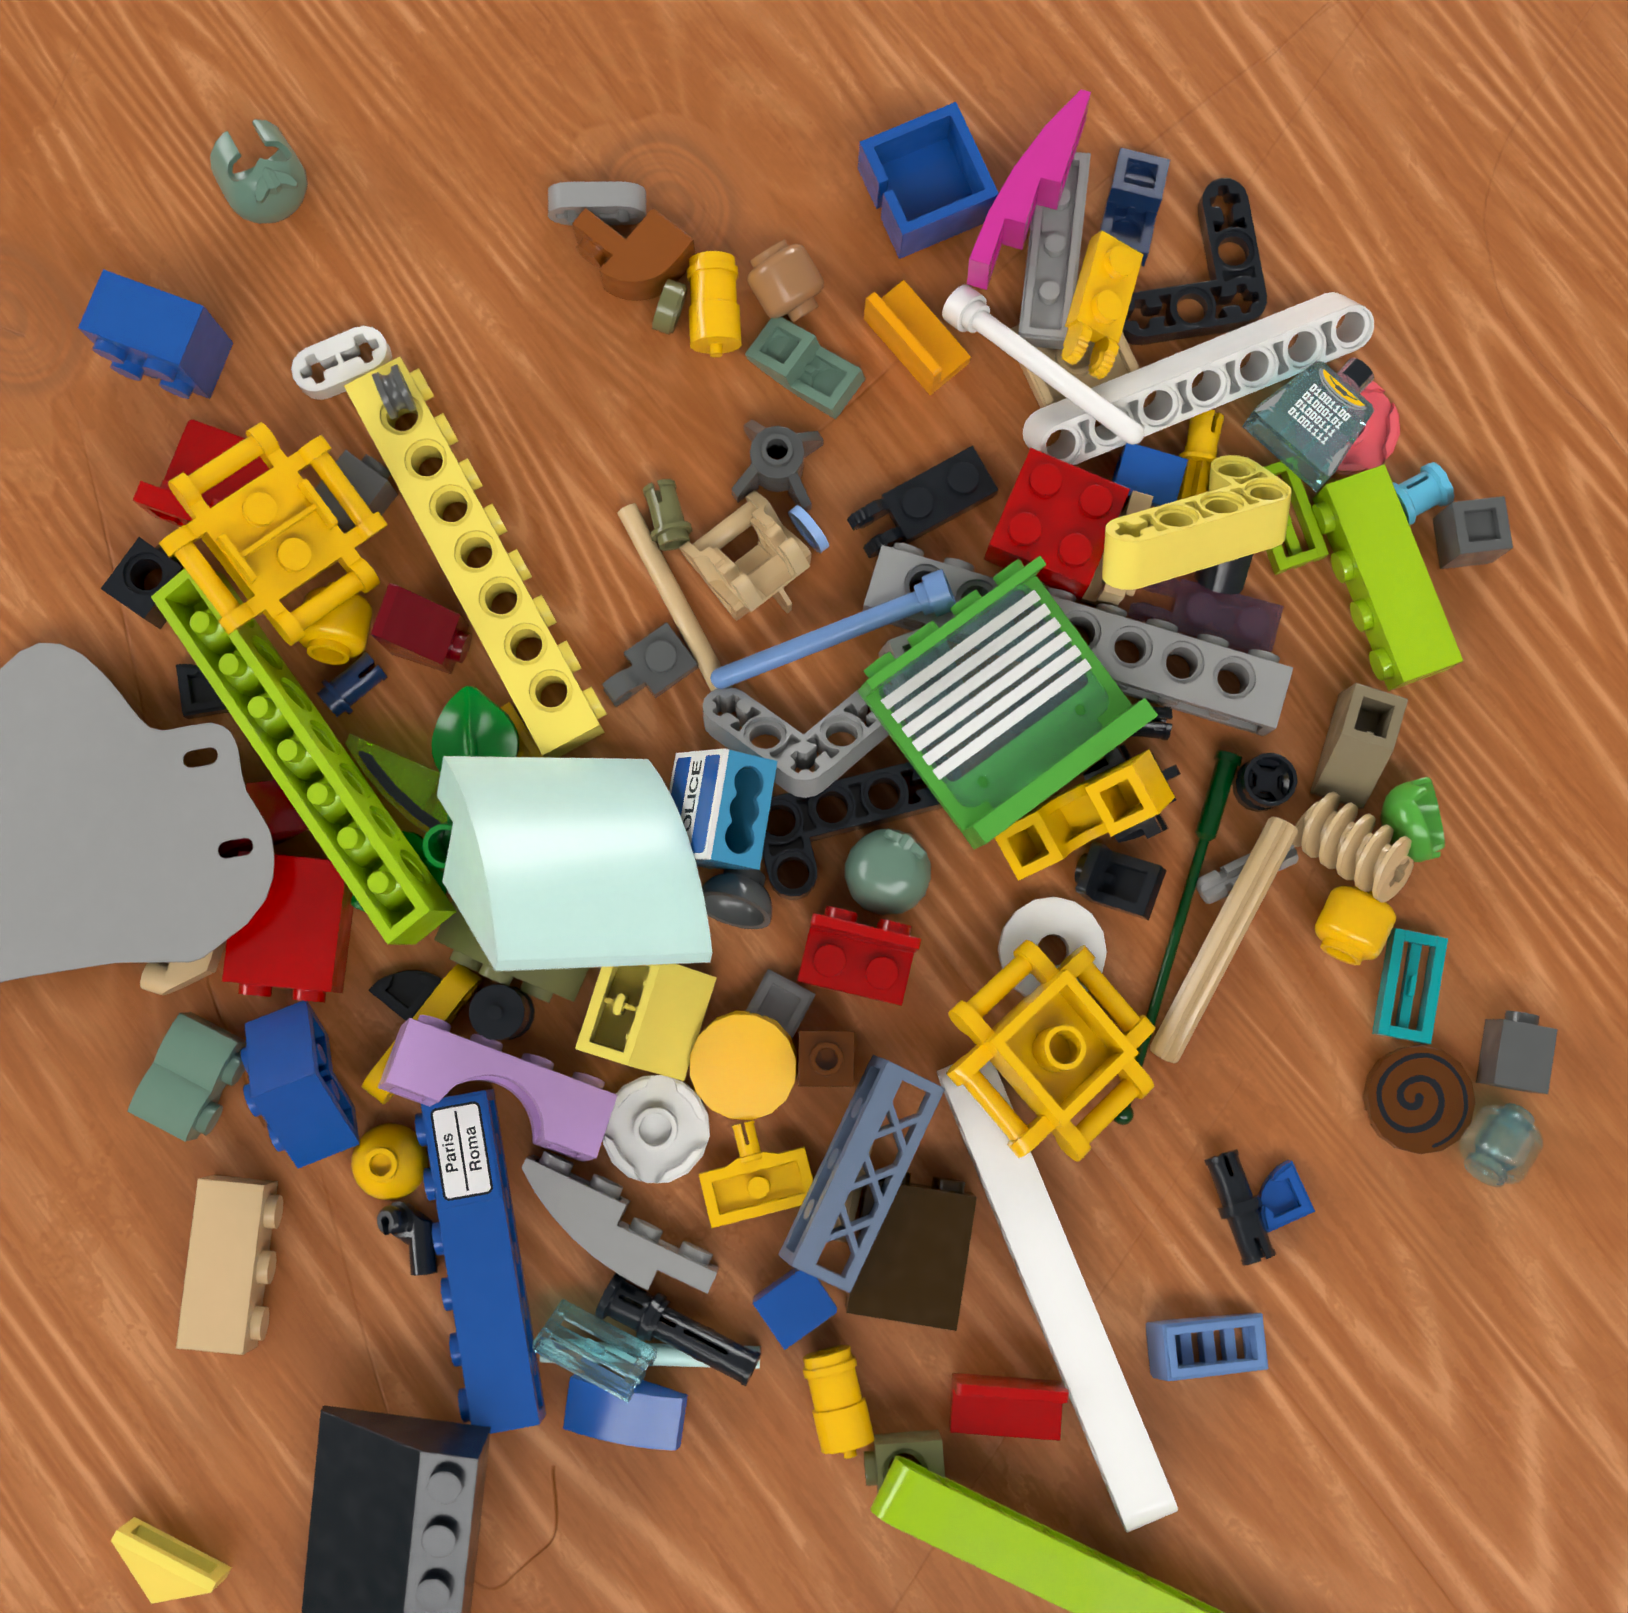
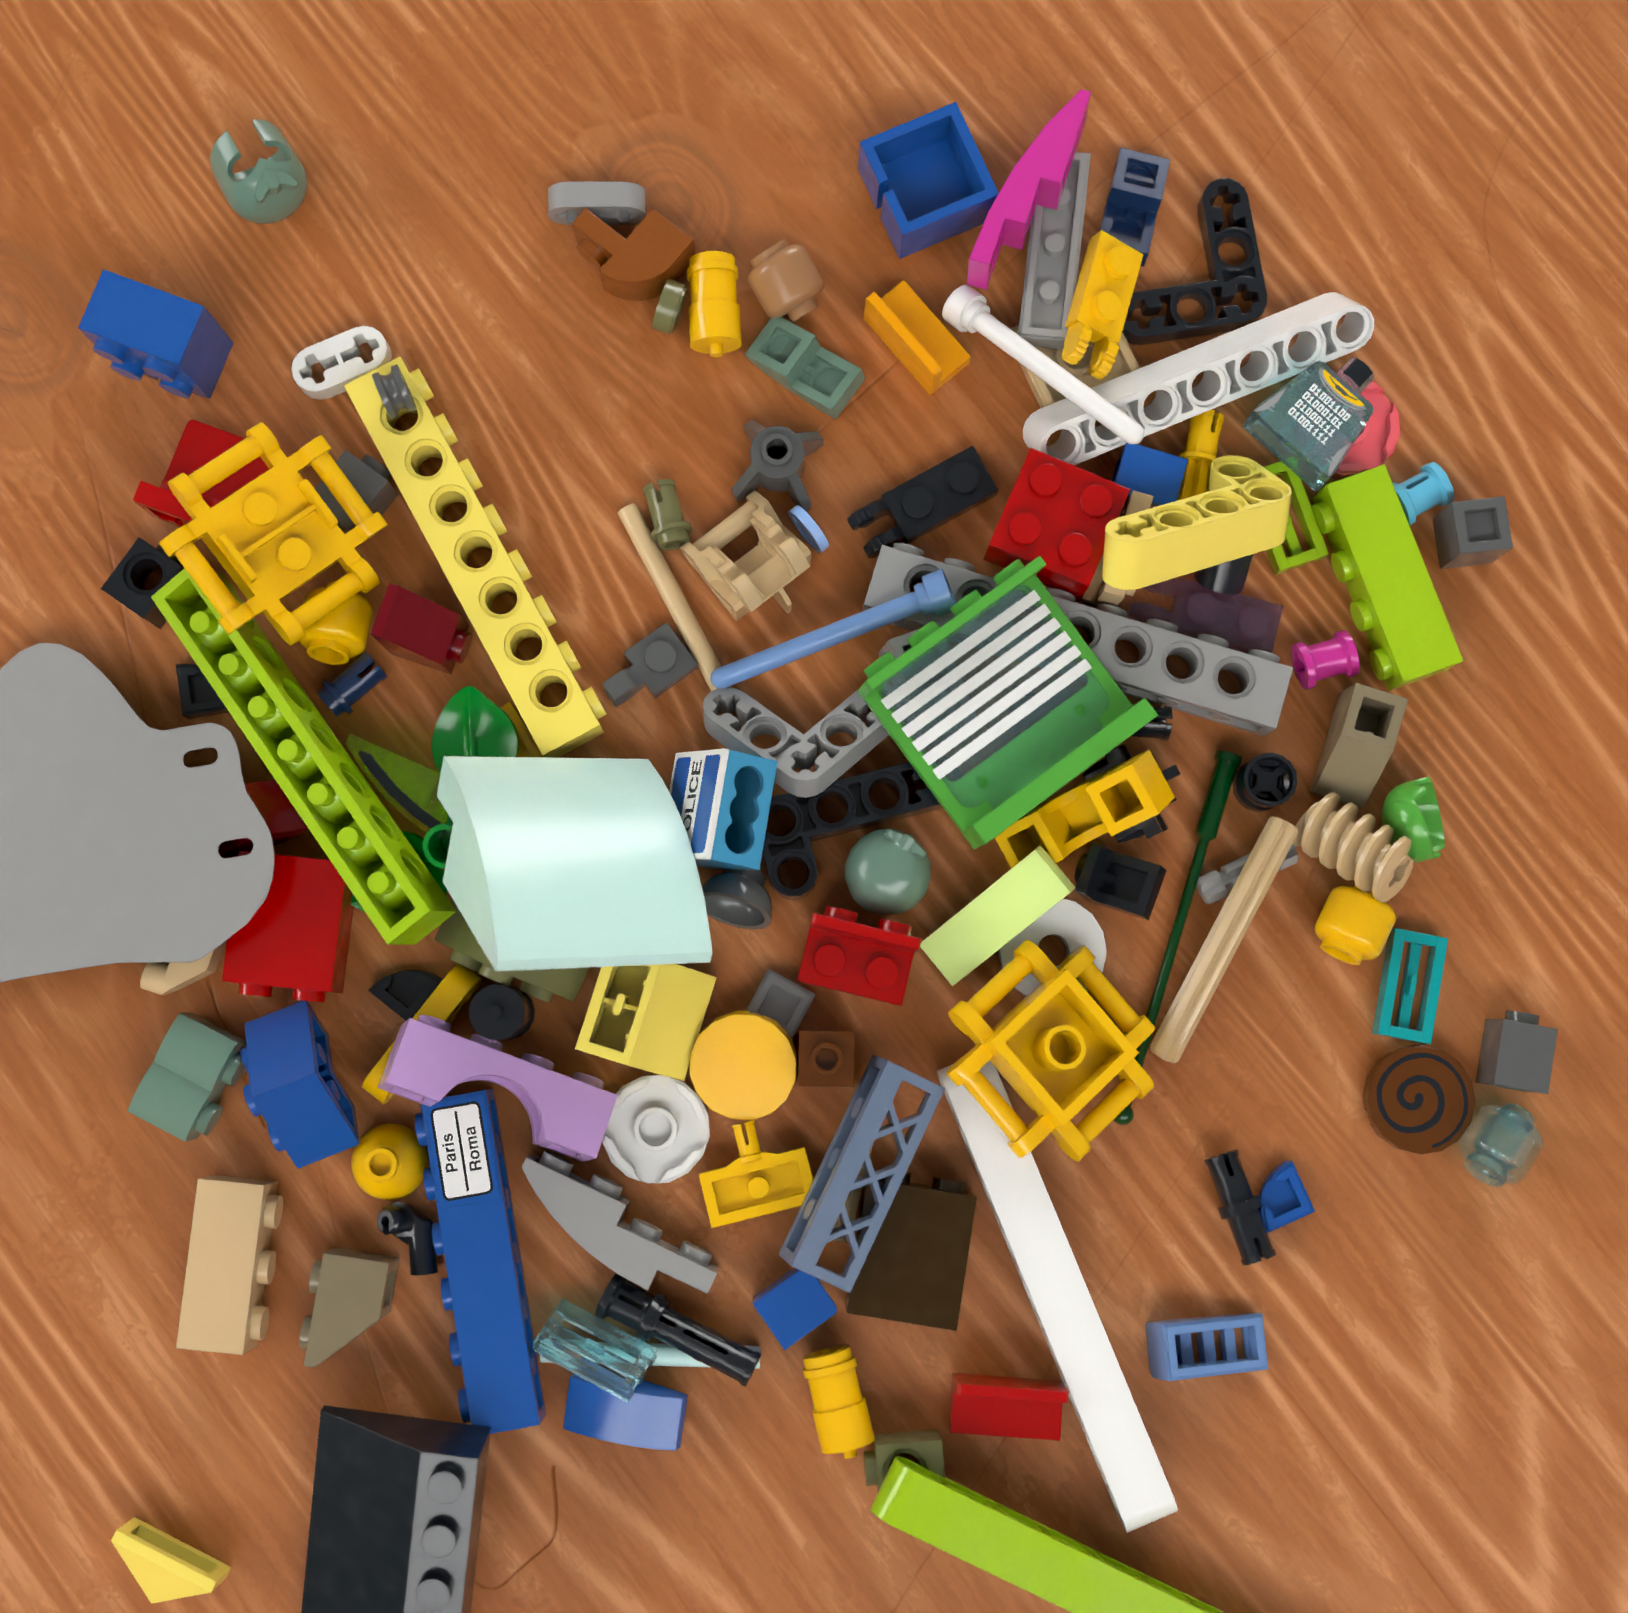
none -> dark tan slope [299,1247,400,1368]
none -> yellowish green tile [920,845,1076,986]
none -> dark pink bush [1291,630,1360,690]

